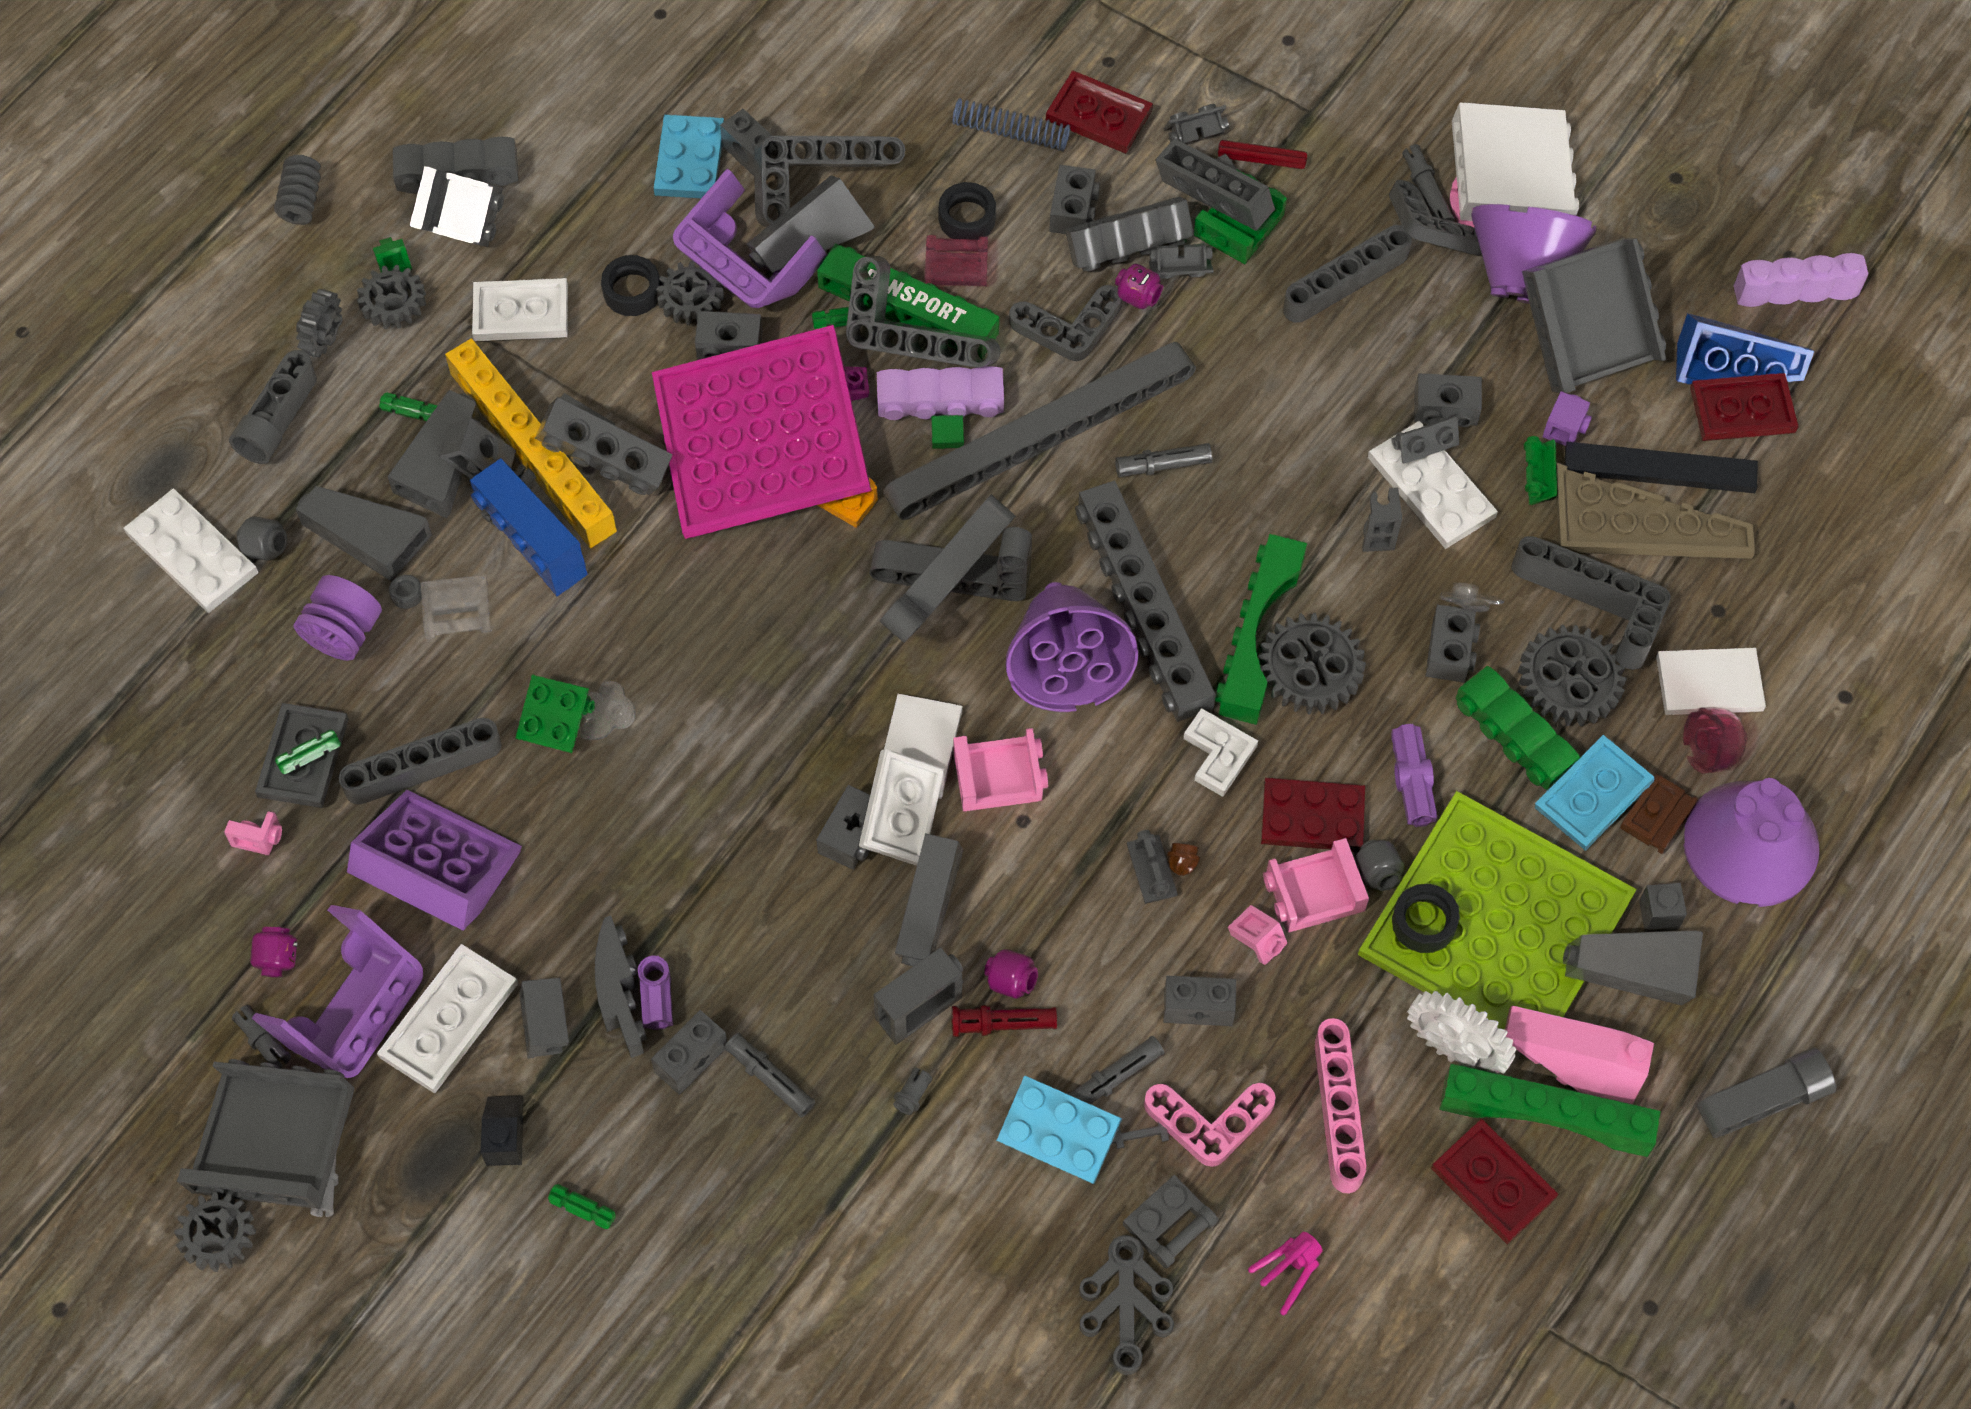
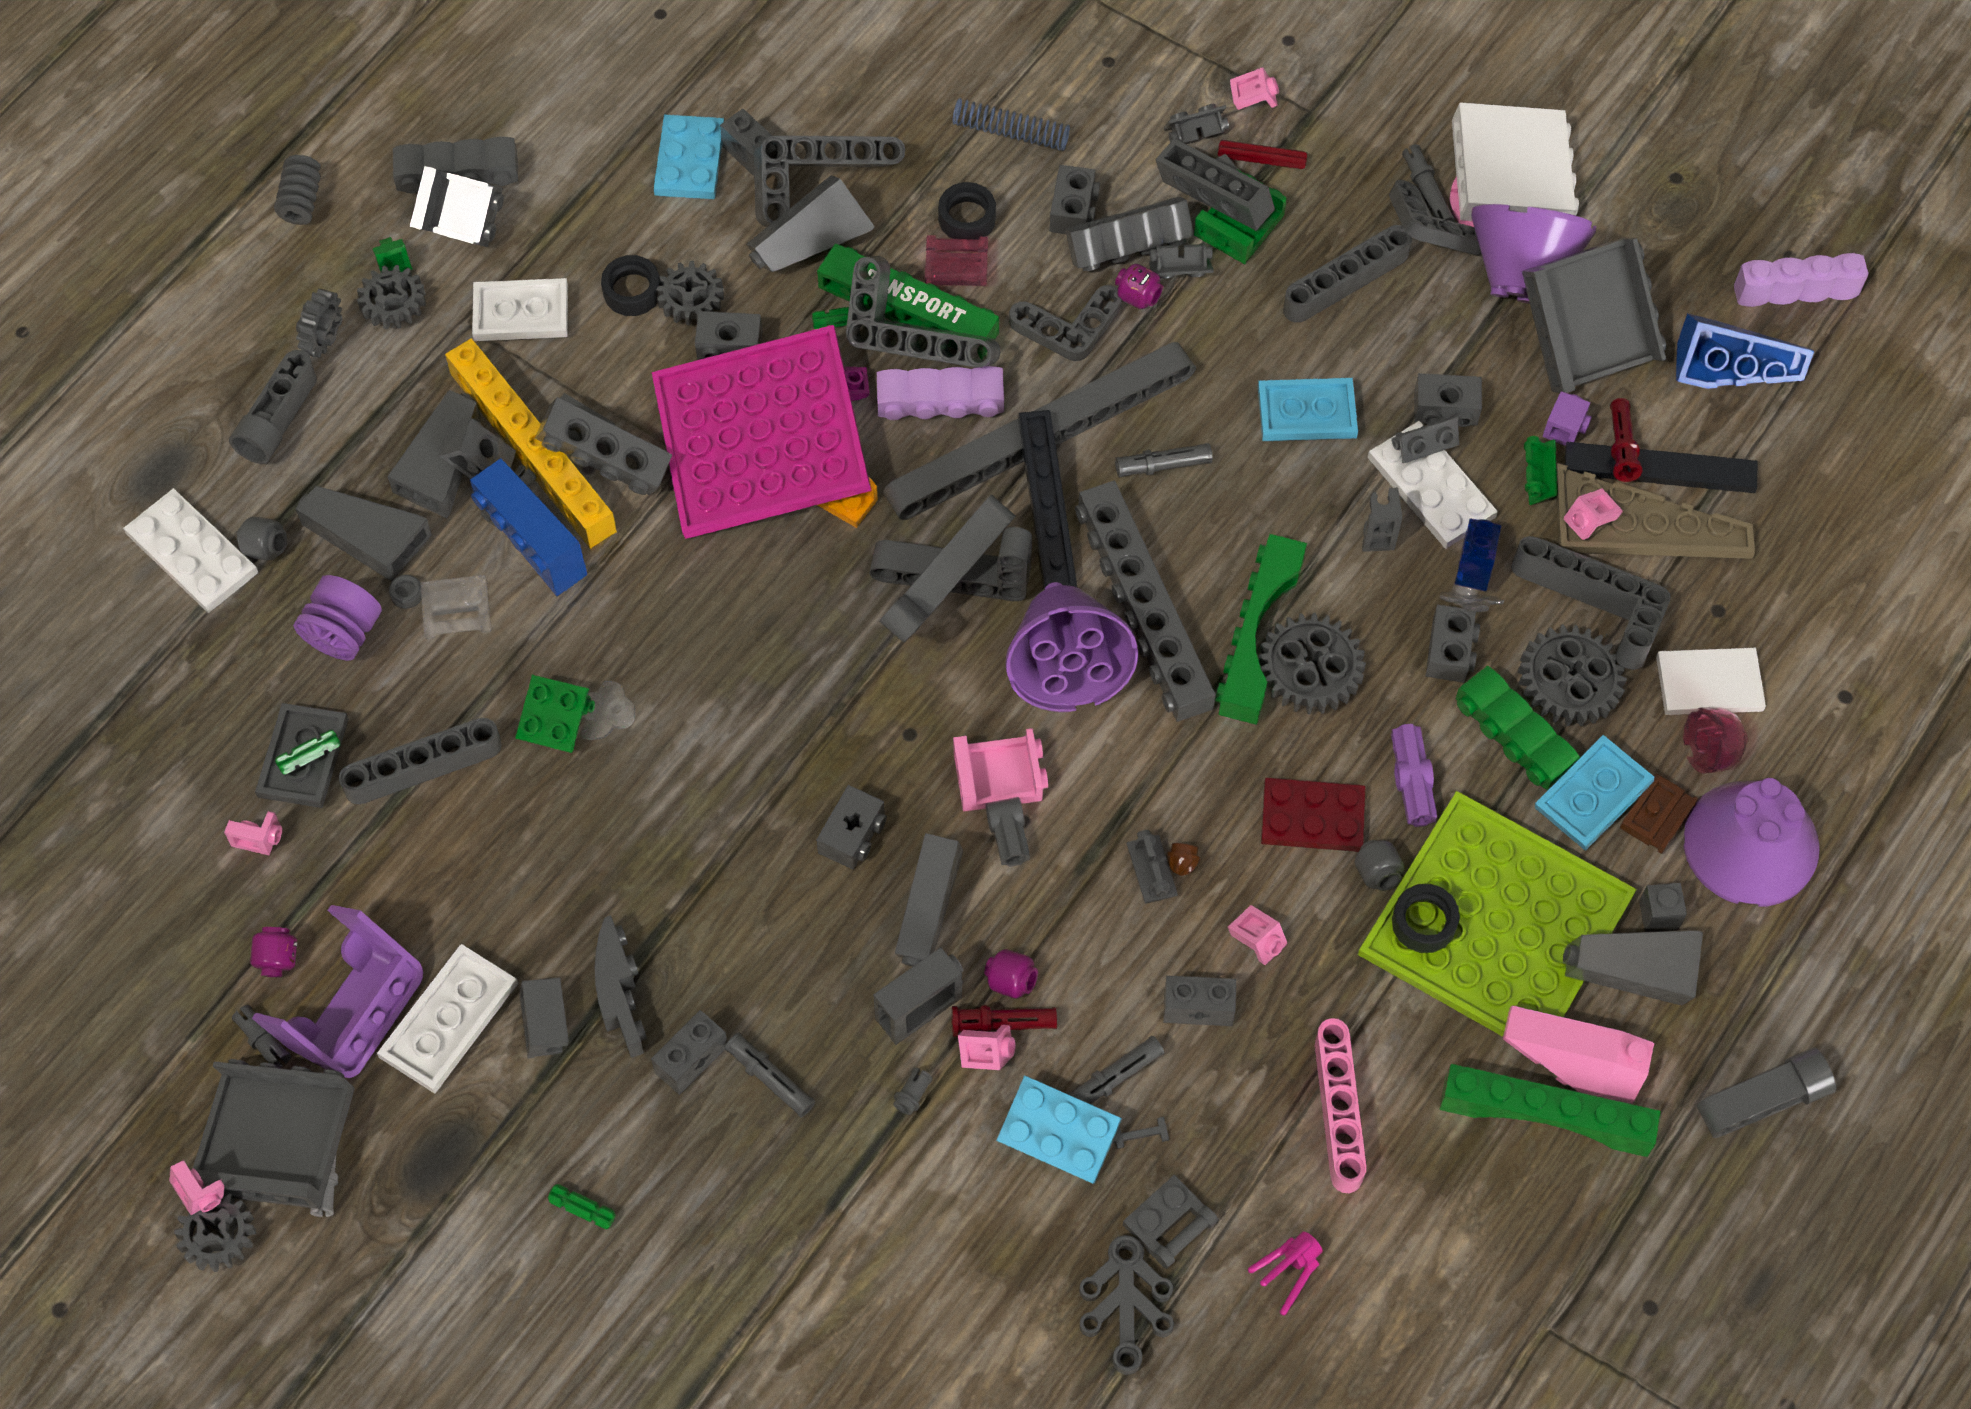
medium lavender slope [347,790,522,931] -> none
green axle [379,392,438,422] -> none
black slope [481,1095,524,1166] -> none
medium lavender piece [638,955,673,1030] -> none
medium lavender windscreen [673,169,828,308] -> none
white tile [859,749,945,866] -> none
white tile [884,694,962,799] -> none
green tile [931,415,964,449] -> none
dark red plate [1045,70,1153,154] -> none
bright pink beam [1144,1083,1276,1167] -> none
white plate [1183,708,1258,797] -> none
bright pink panel [1263,838,1369,933] -> none
white gear [1407,991,1517,1074] -> none
dark red plate [1431,1119,1559,1245] -> none
dark red plate [1690,373,1799,441] -> none
none -> bright pink bracket [169,1160,225,1215]
none -> bright pink bracket [958,1025,1015,1070]
none -> dark grey piece [985,797,1030,867]
none -> black tile [1018,410,1078,590]
none -> bright pink bracket [1230,67,1279,110]
none -> medium azure plate [1258,378,1358,441]
none -> clear blue brick [1455,518,1501,592]
none -> bright pink bracket [1564,488,1623,540]
none -> dark red pin [1610,398,1642,482]

